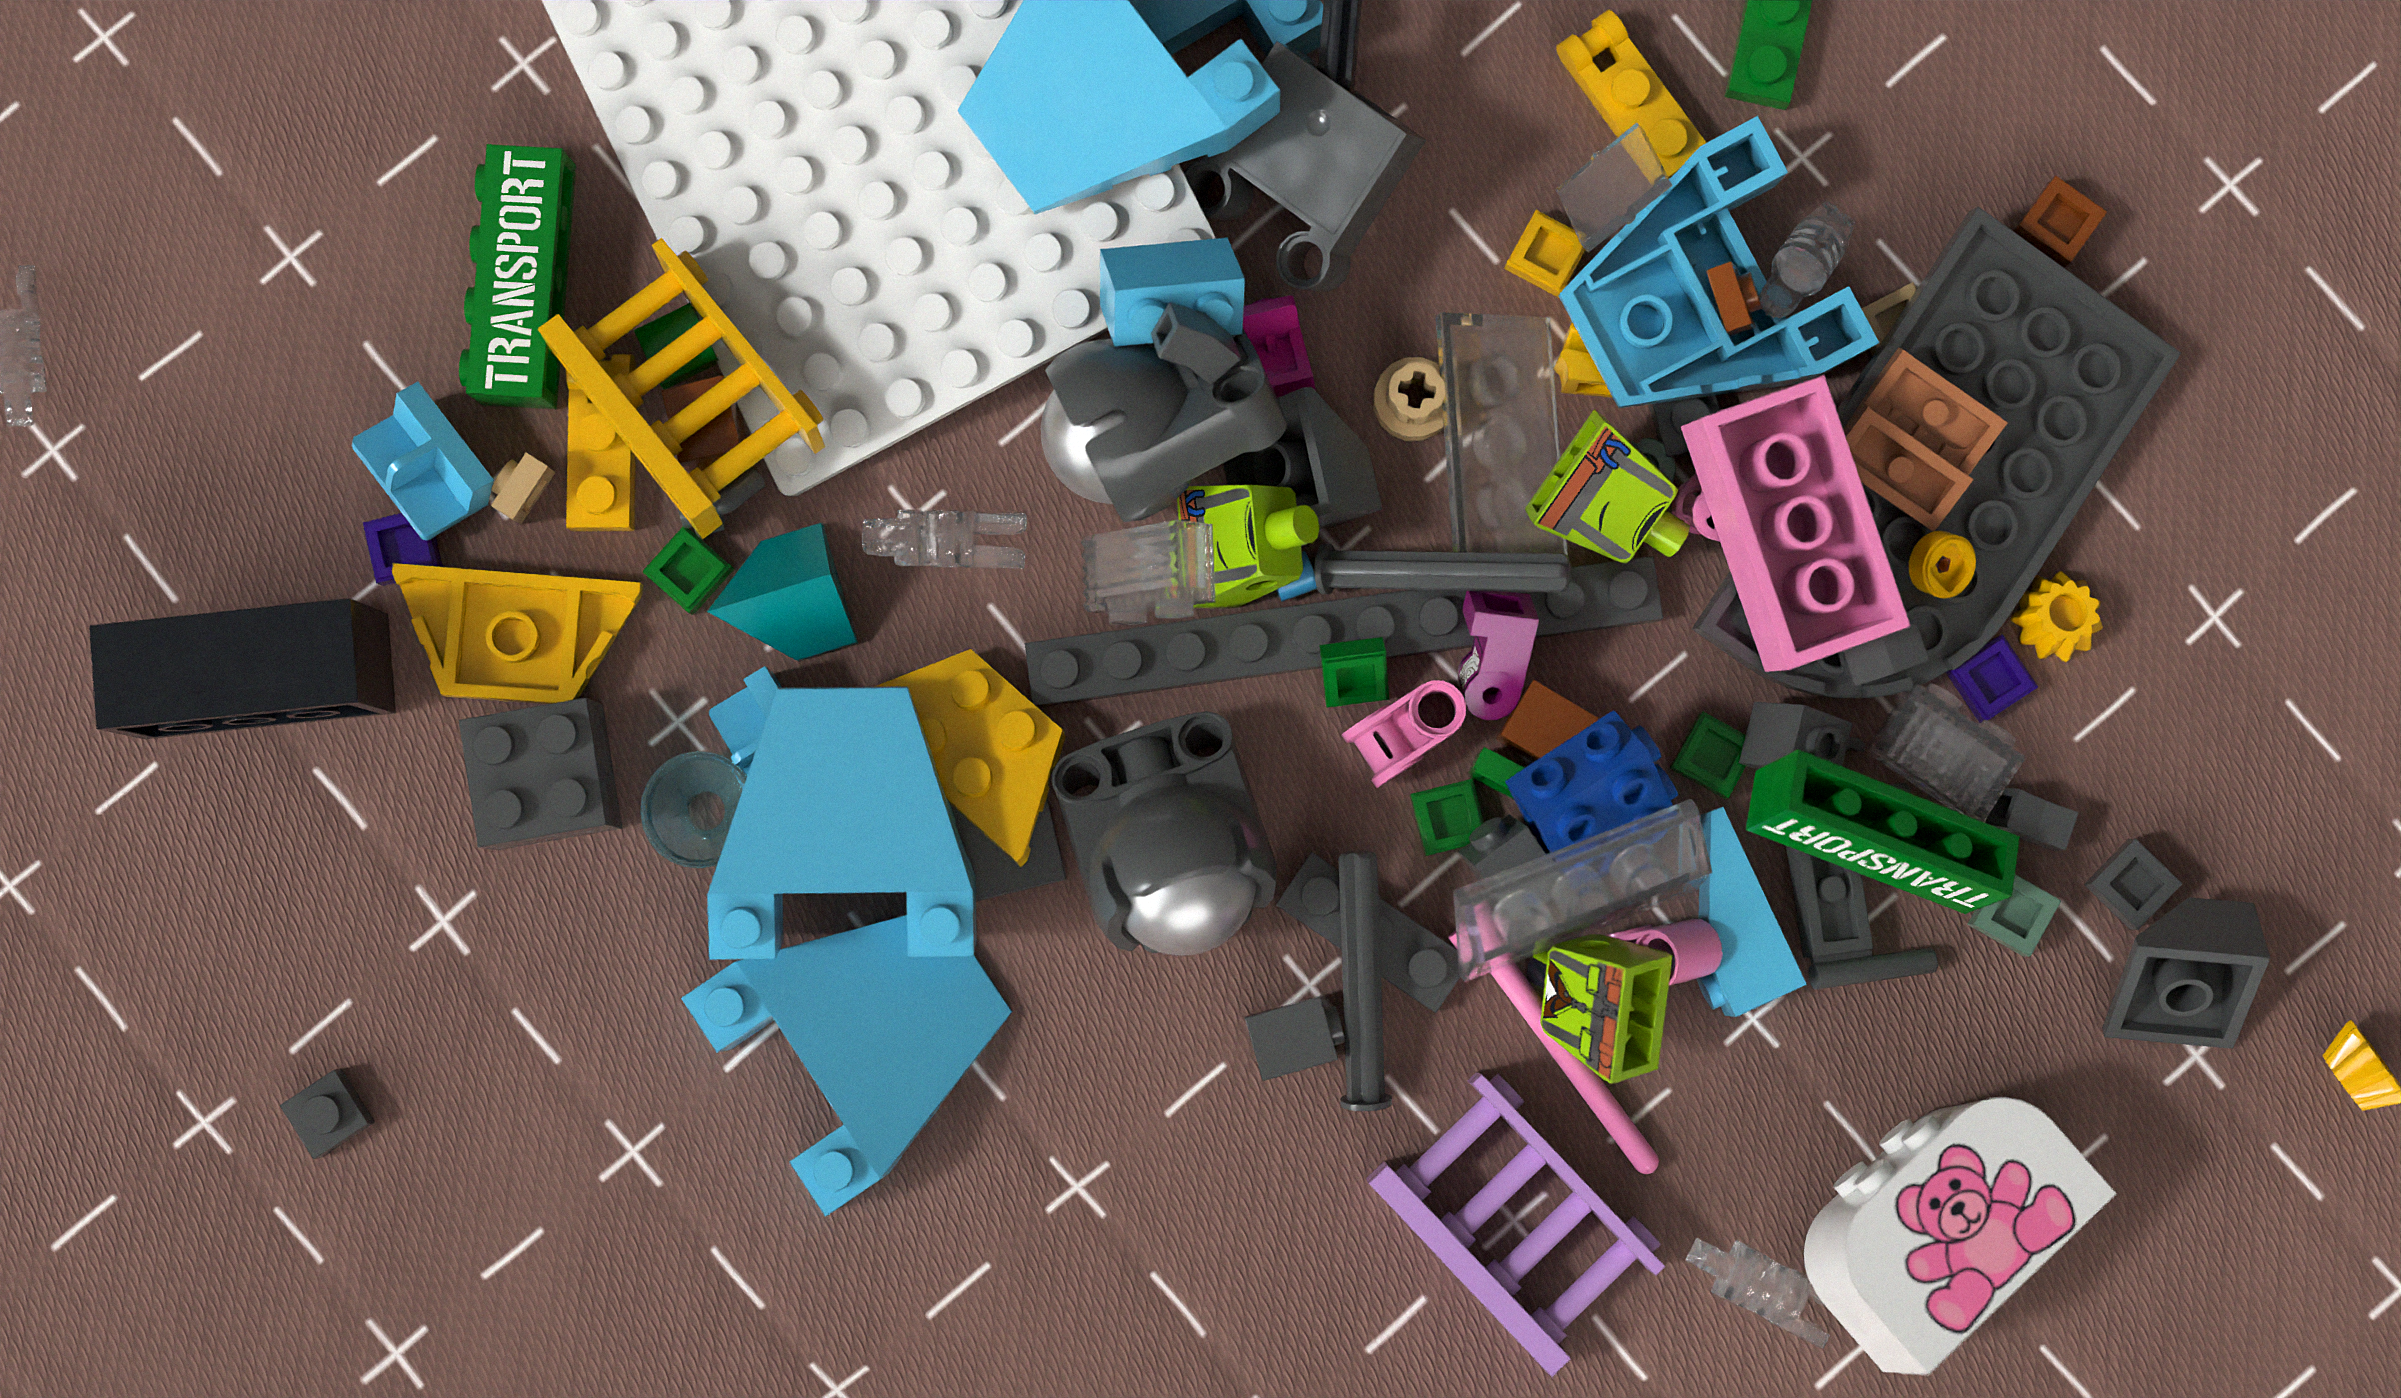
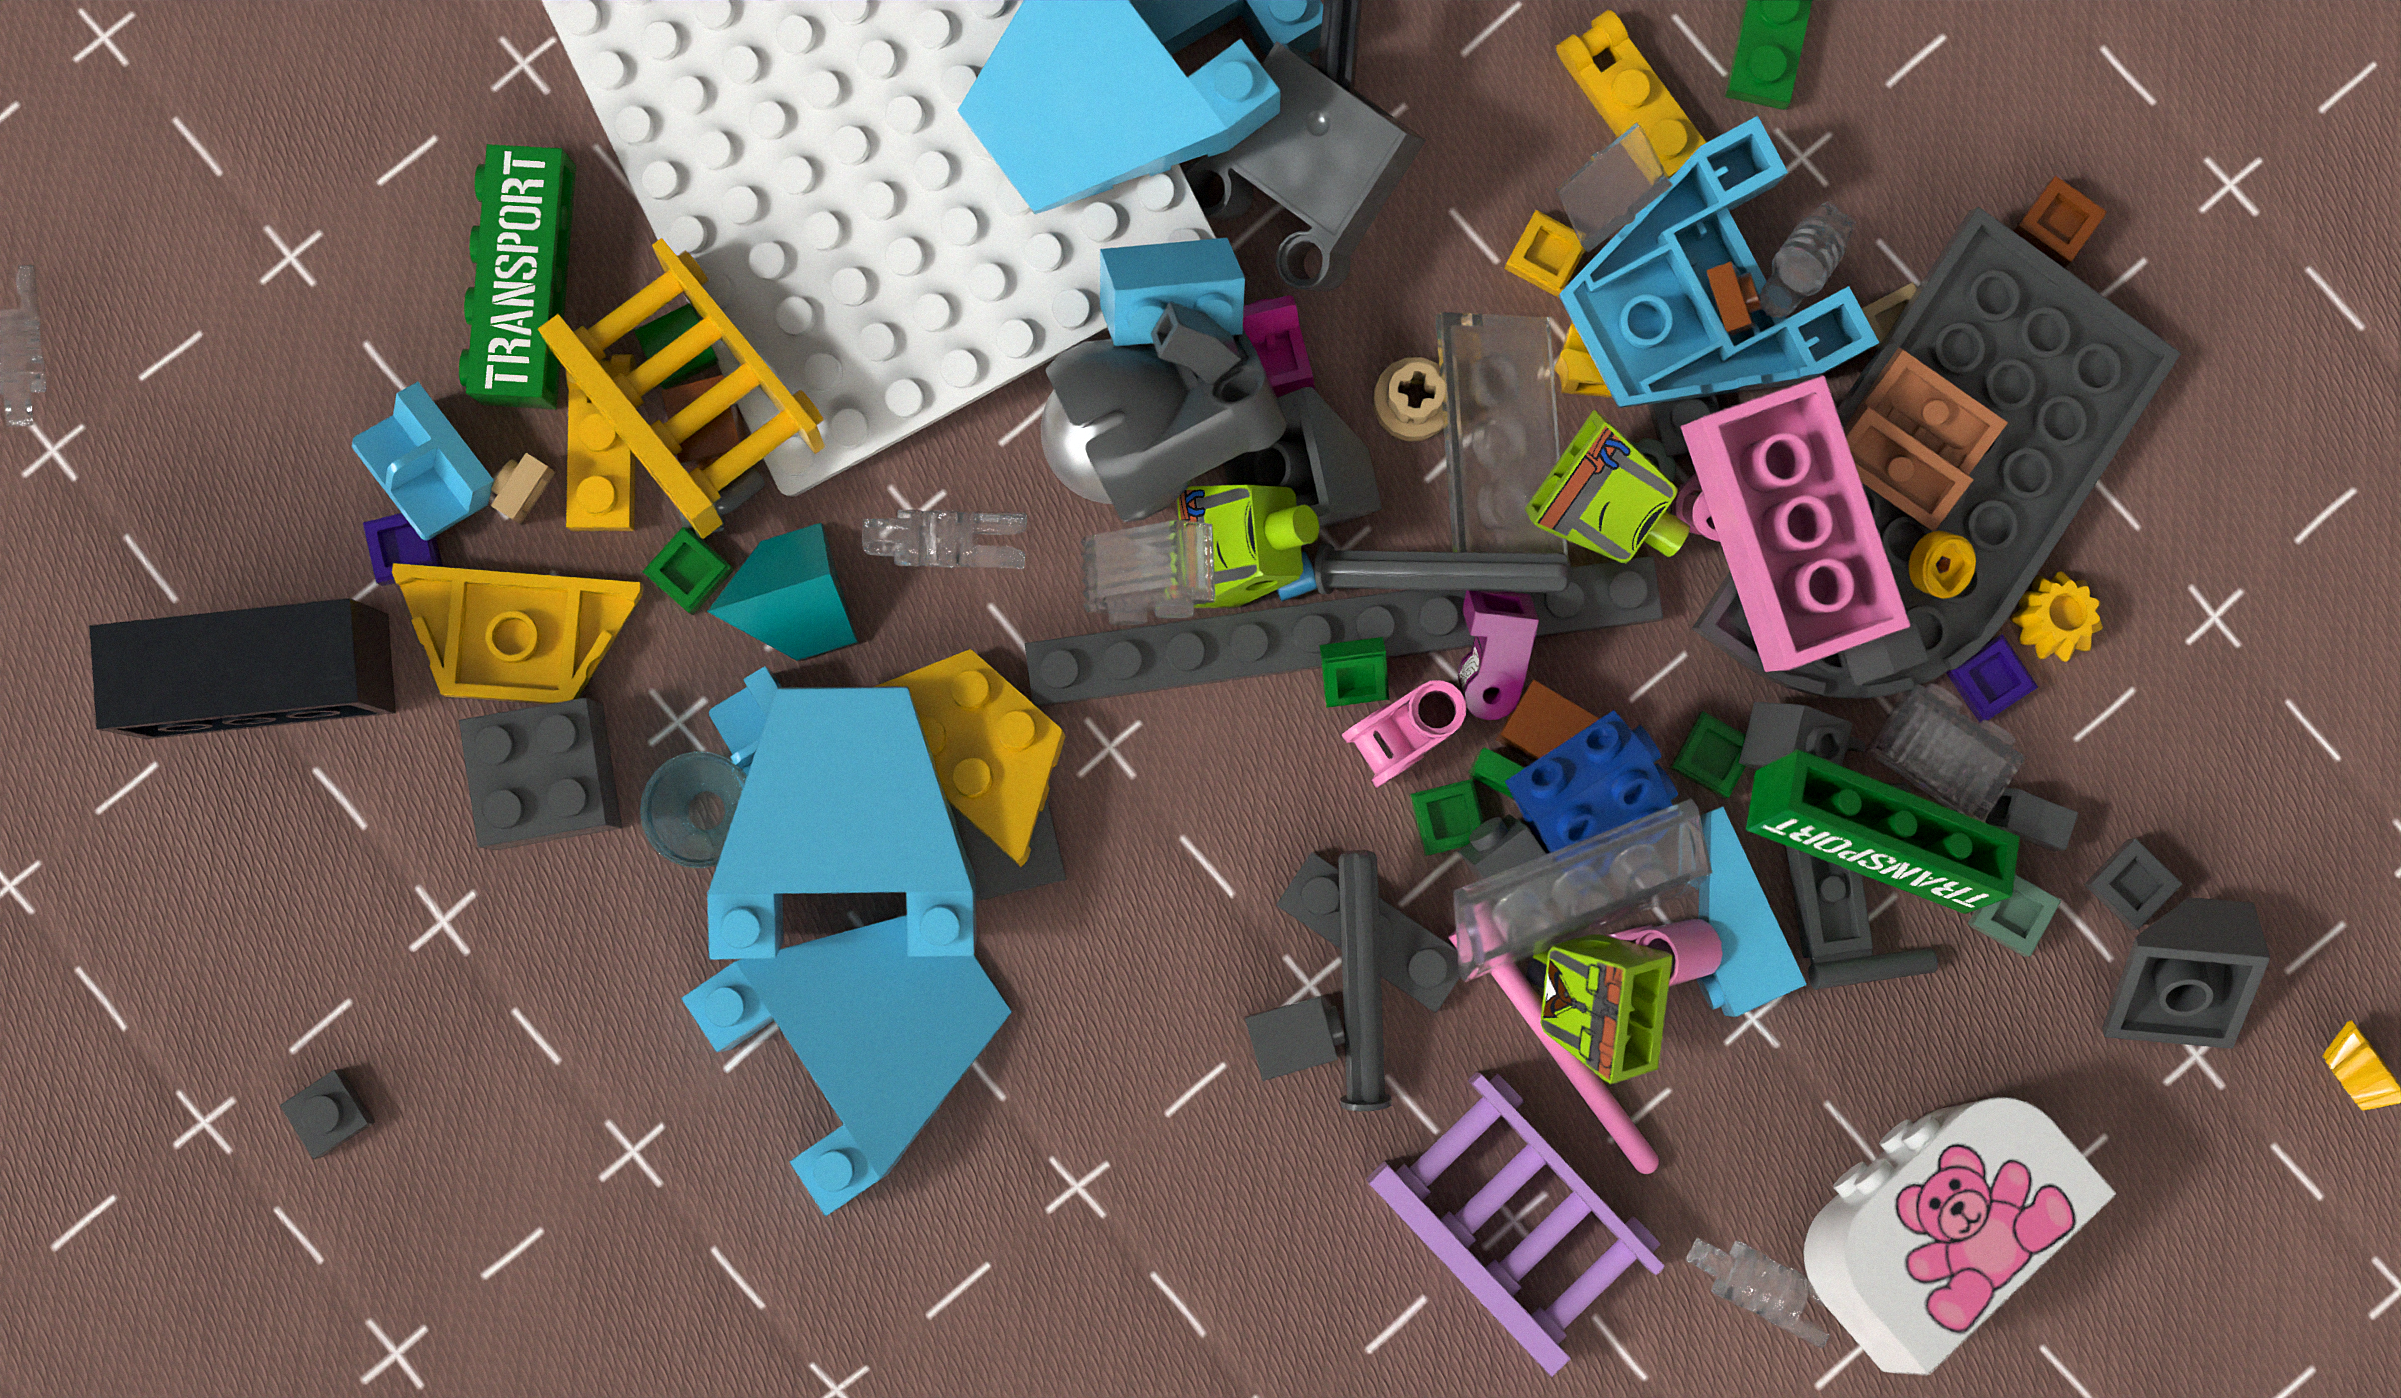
dark grey piece [1052,711,1277,956] -> none

